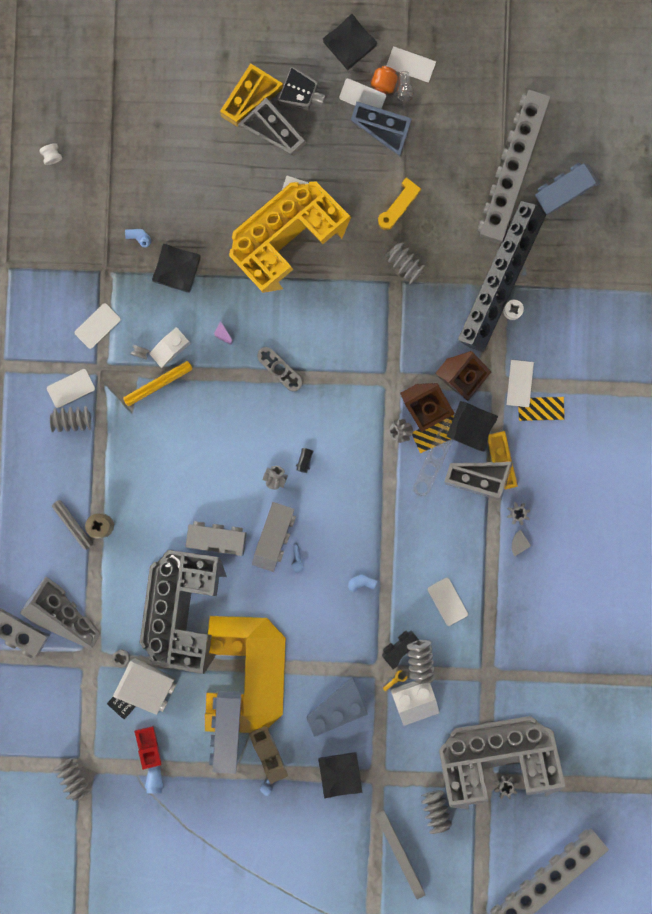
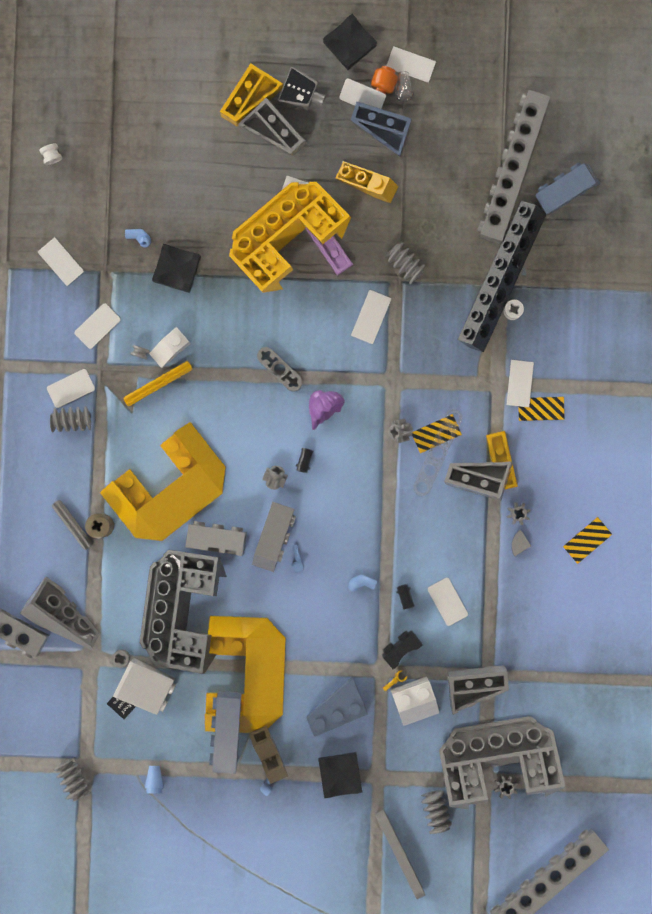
red slope [134,726,162,770] -> none
lavender slope [214,322,233,345] -> none
yellow leg [378,177,421,230] -> none
reddish brown slope [400,383,455,432] -> none
light grey piece [407,640,435,684] -> none
reddish brown slope [435,351,492,401] -> none
black brick [446,401,498,452] -> none
none -> white sticker [38,237,84,286]
none -> yellow slope [100,422,226,541]
none -> lavender tile [305,228,353,276]
none -> medium lavender hair [309,390,345,430]
none -> yellow slope [335,161,399,203]
none -> white sticker [351,290,391,344]
none -> black pin [396,584,415,610]
none -> light grey wedge [447,666,509,715]
none -> sticker [563,517,612,564]

